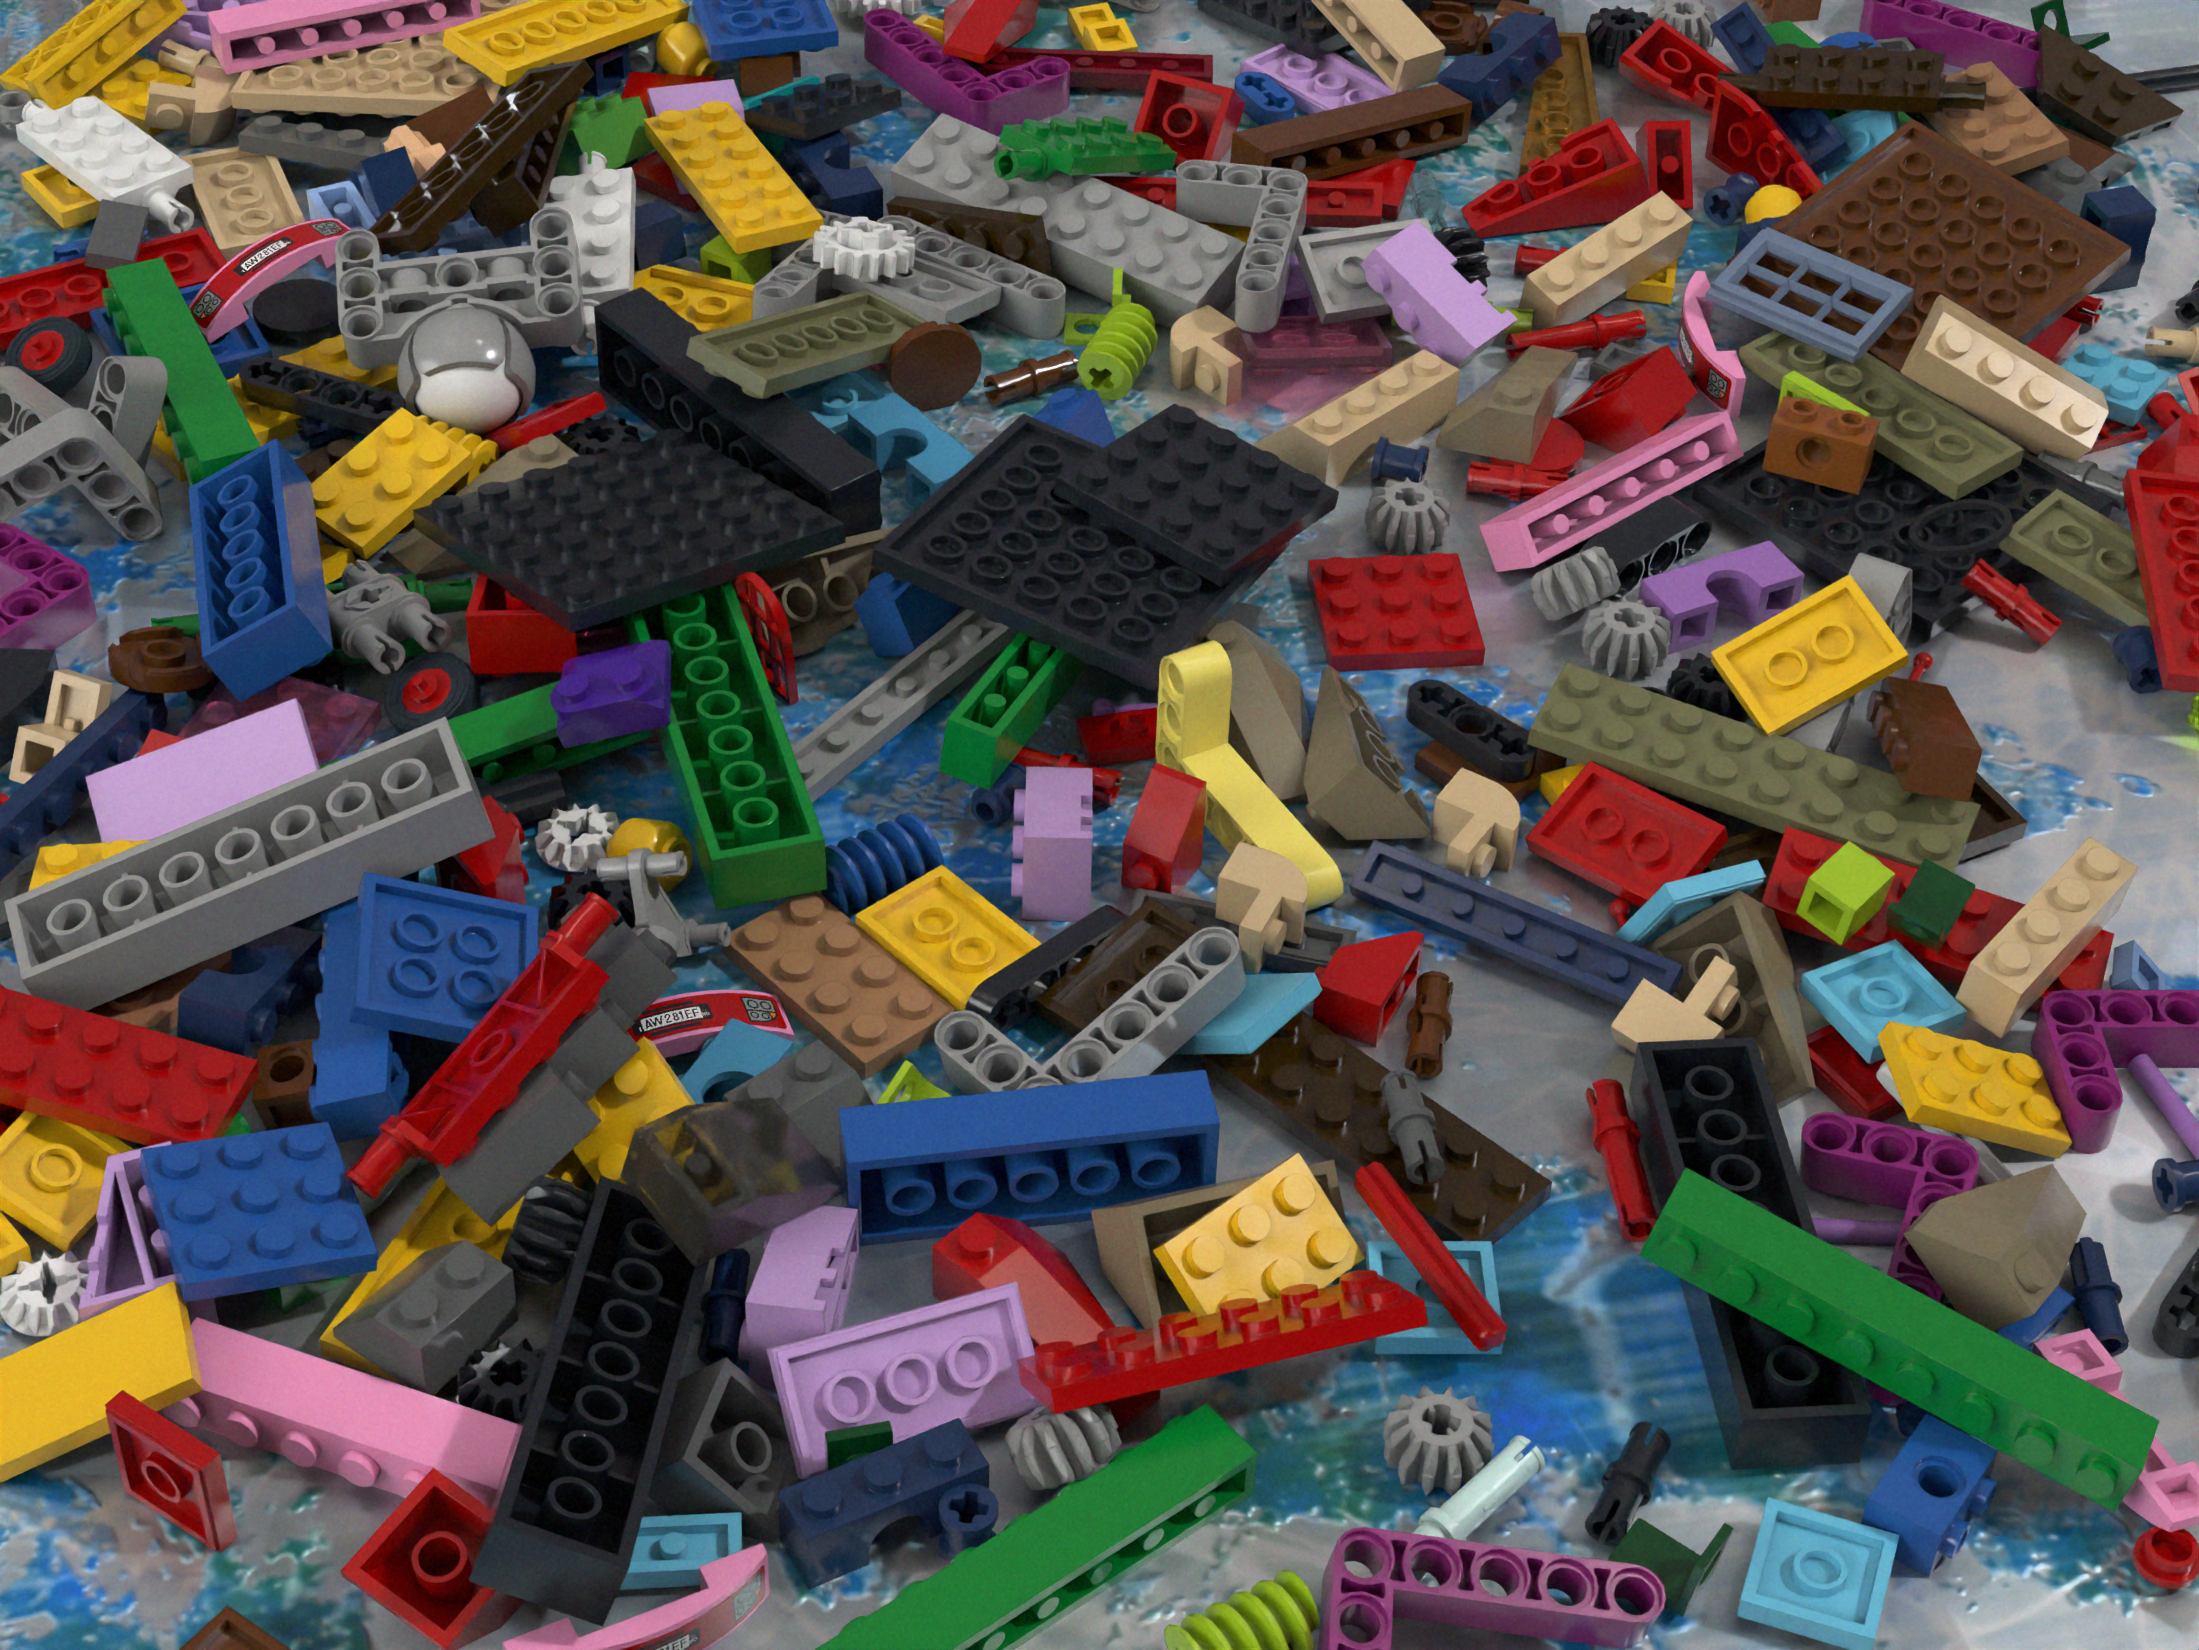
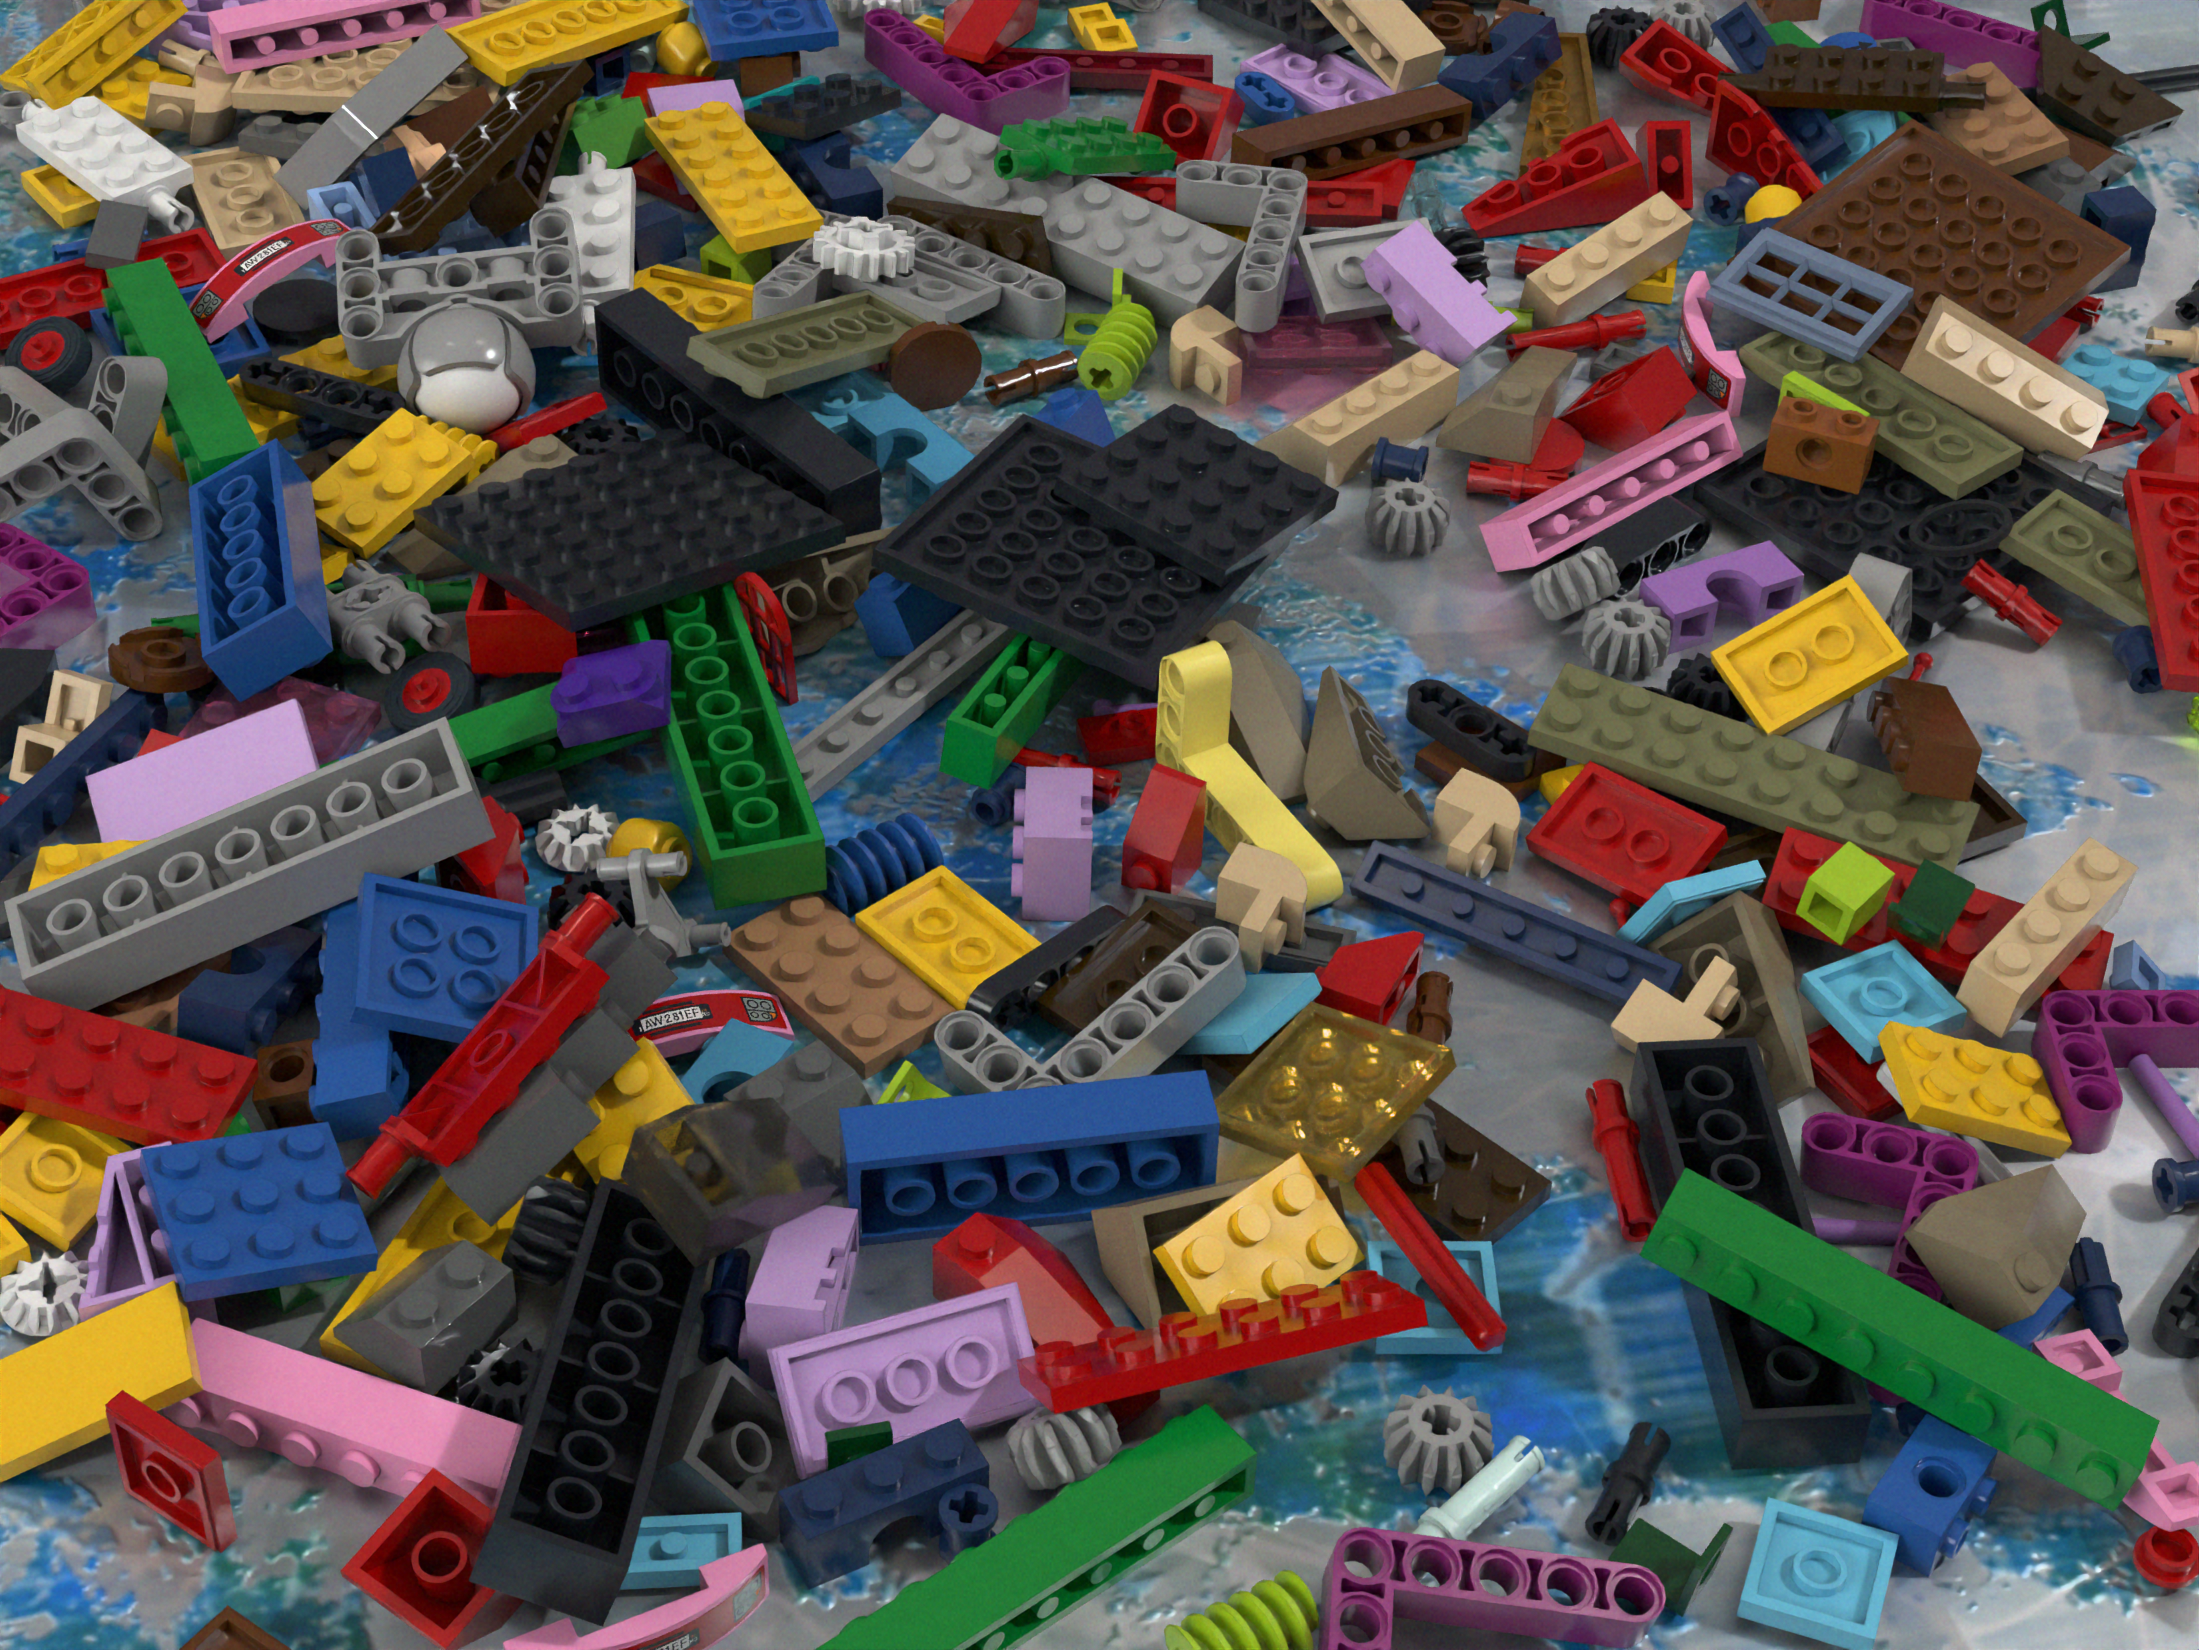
red plate [1307,553,1485,672] -> none
none -> light grey beam [273,24,469,211]
none -> clear yellow plate [1214,1001,1457,1184]

